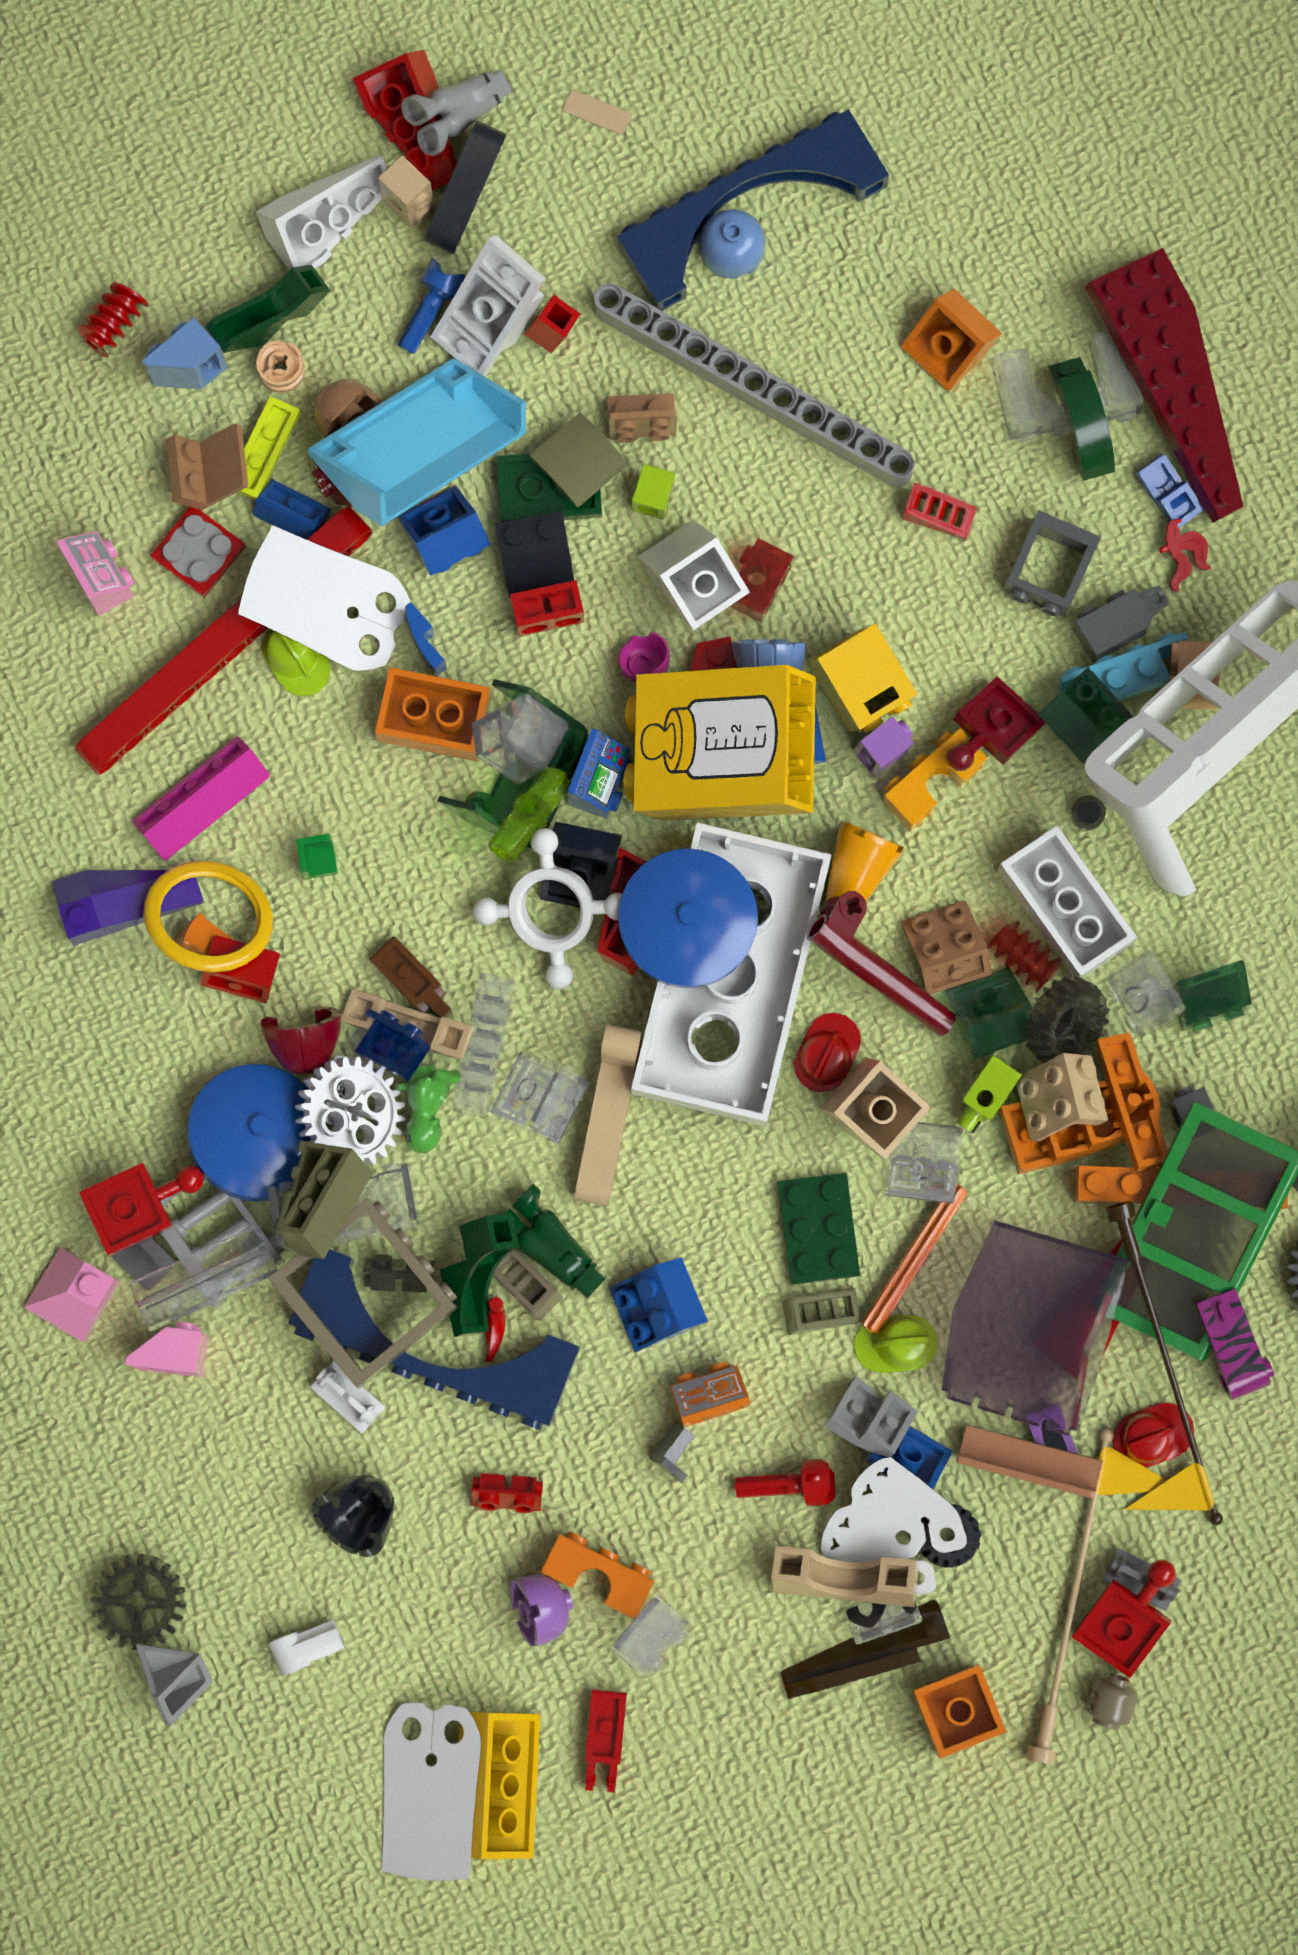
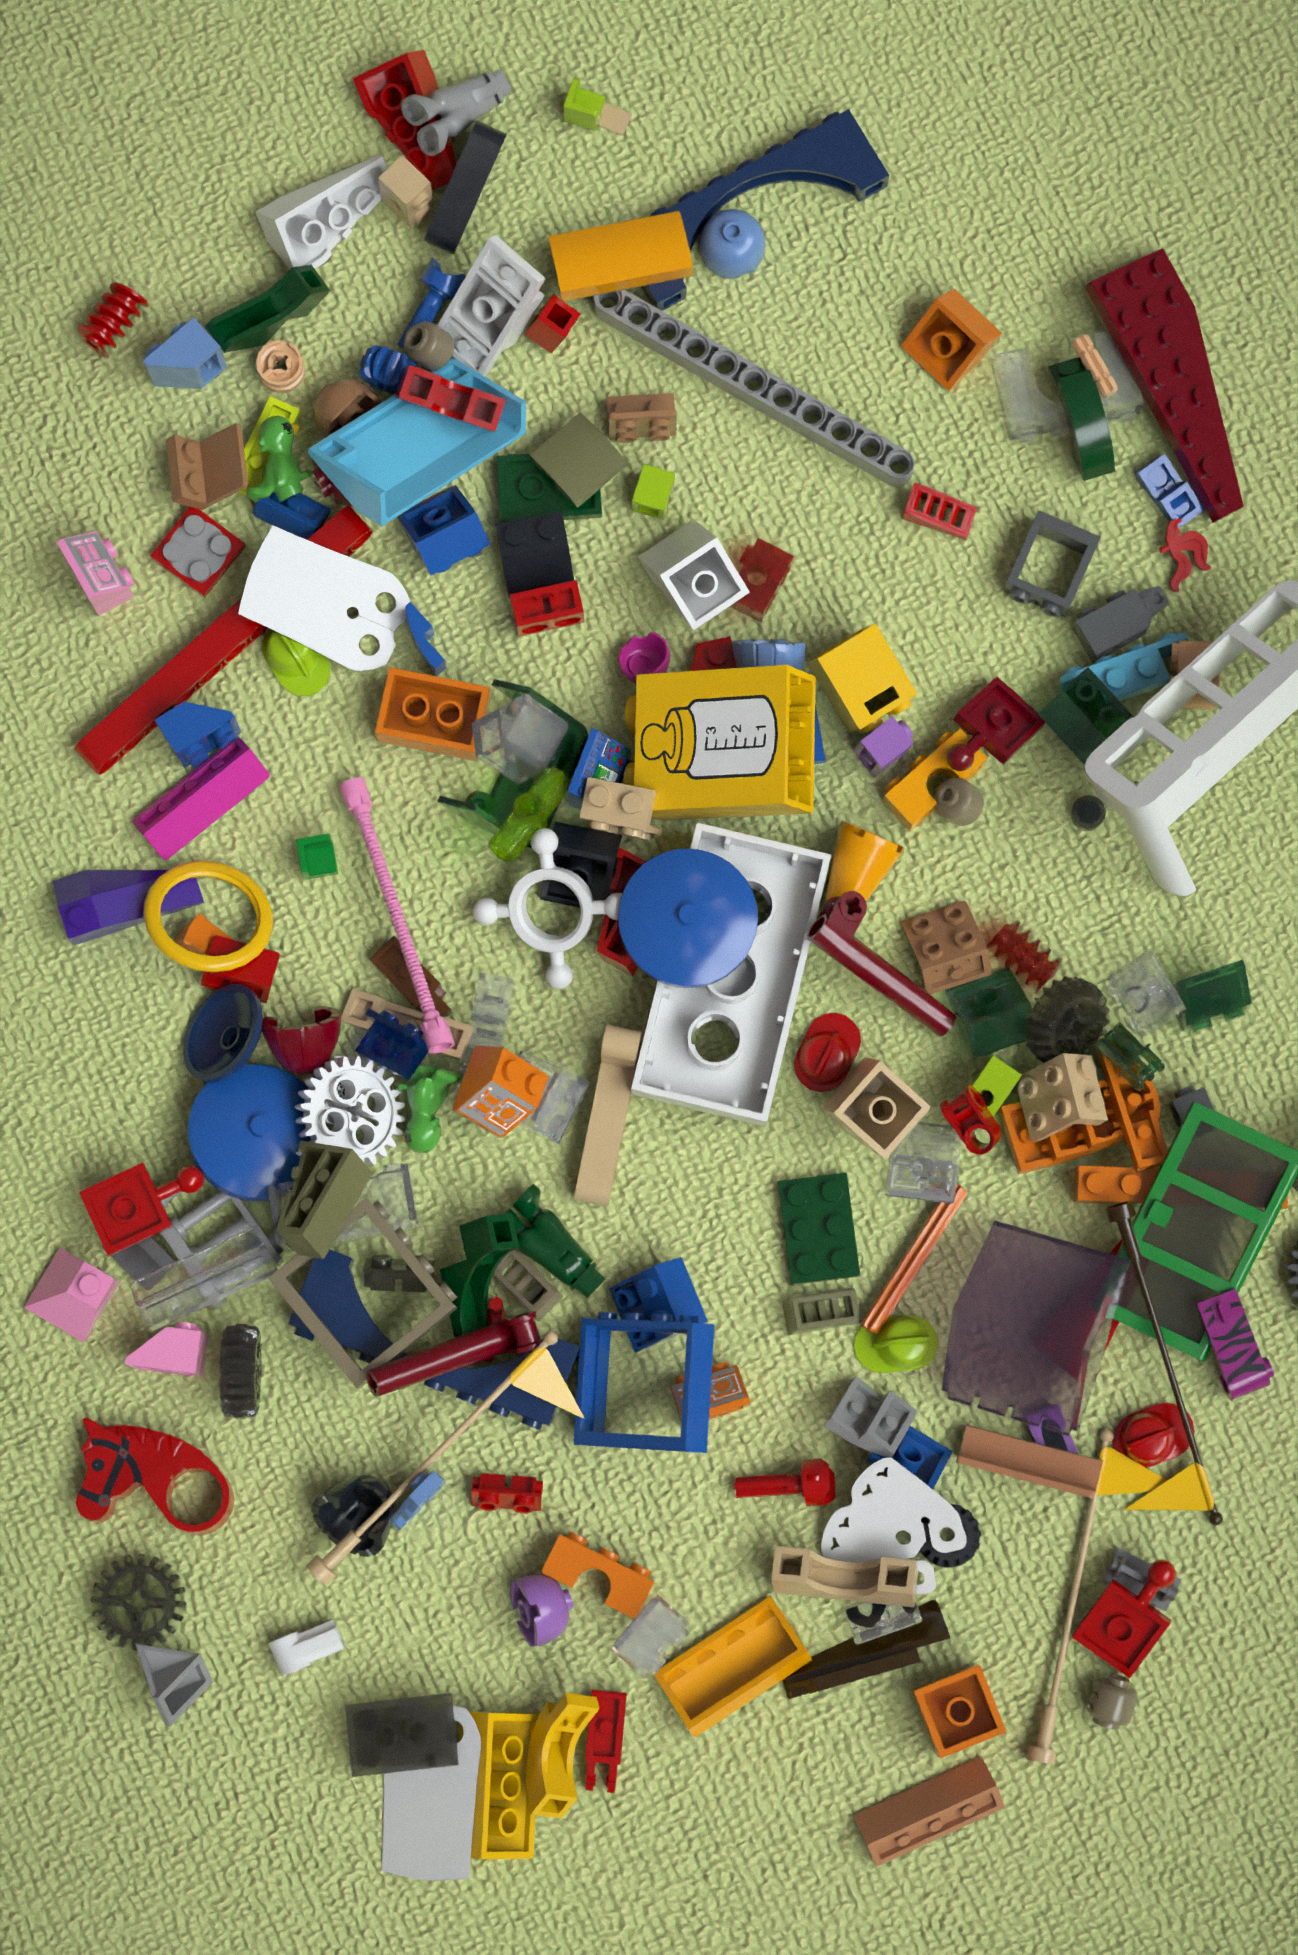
white hinge [311,1361,386,1434] -> none
dark grey tile [649,1422,695,1484] -> none
white brick [997,826,1137,982] -> none
none -> red animal [76,1418,234,1535]
none -> blue slope [155,702,242,768]
none -> dark blue dish [183,984,263,1083]
none -> clear smoke gear [219,1324,262,1419]
none -> bright green animal [246,416,312,502]
none -> piece [307,1331,585,1586]
none -> bright pink hose [339,777,455,1054]
none -> clear smoke slope [345,1693,459,1777]
none -> blue gear [359,346,418,394]
none -> dark red axle [366,1311,544,1397]
none -> medium blue wing [392,1471,447,1531]
none -> red arch [395,365,506,432]
none -> dark tan head [404,321,454,371]
none -> orange slope [452,1046,549,1138]
none -> yellow arch [526,1692,599,1818]
none -> light orange slope [548,211,693,301]
none -> lime panel [563,77,606,131]
none -> blue window [573,1312,715,1453]
none -> tan bracket [579,777,661,841]
none -> light orange slope [653,1596,812,1738]
none -> nougat panel [854,1757,1005,1867]
none -> dark tan head [933,777,984,826]
none -> red piece [940,1084,1001,1155]
none -> light nougat axle [1073,334,1117,398]
none -> clear green arm [1095,1022,1165,1091]

